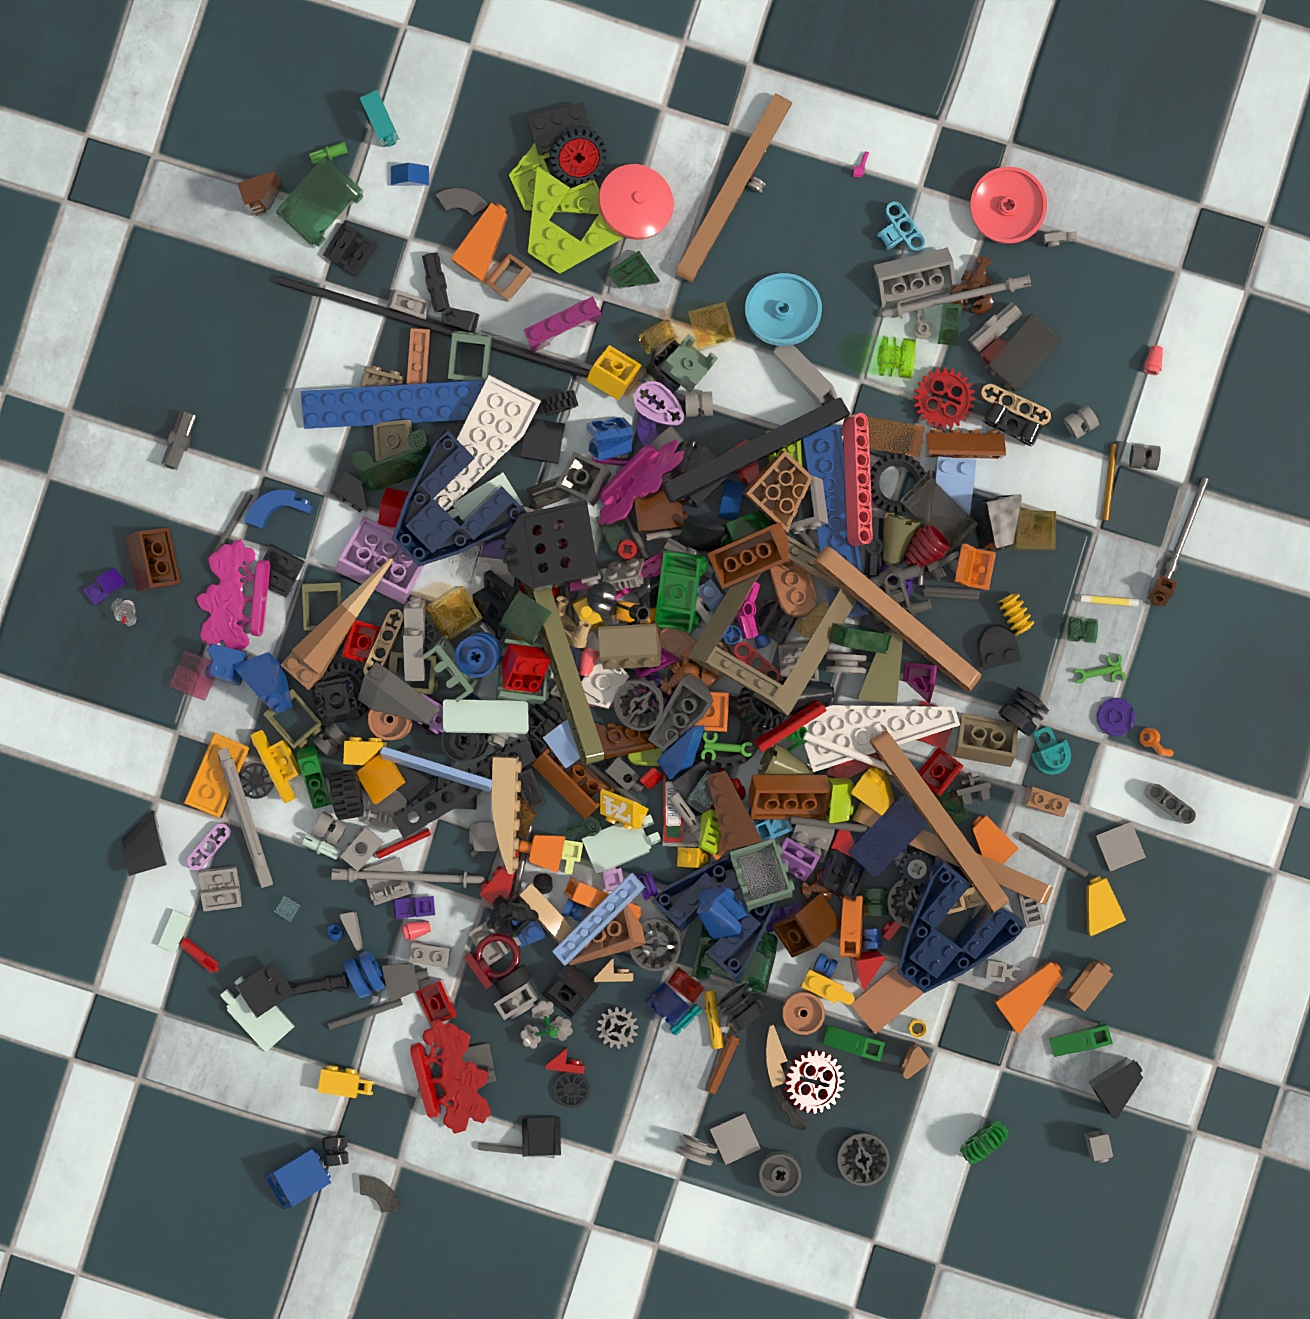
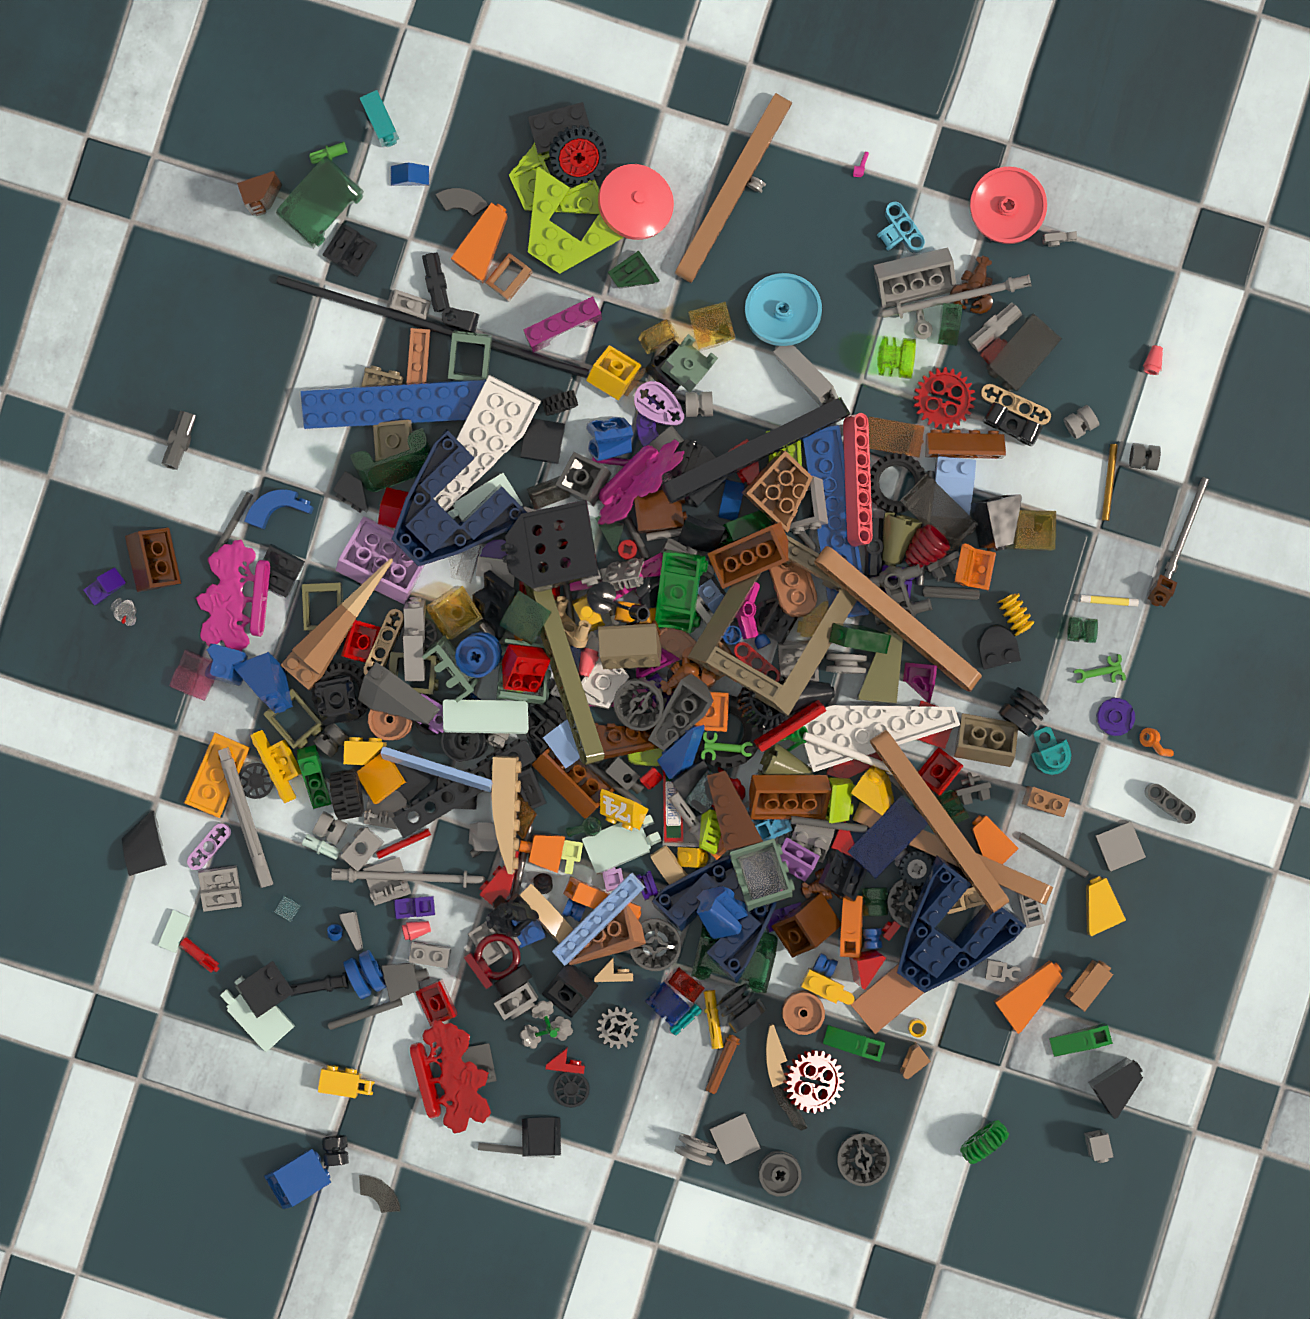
none -> tan slope [650,845,688,885]

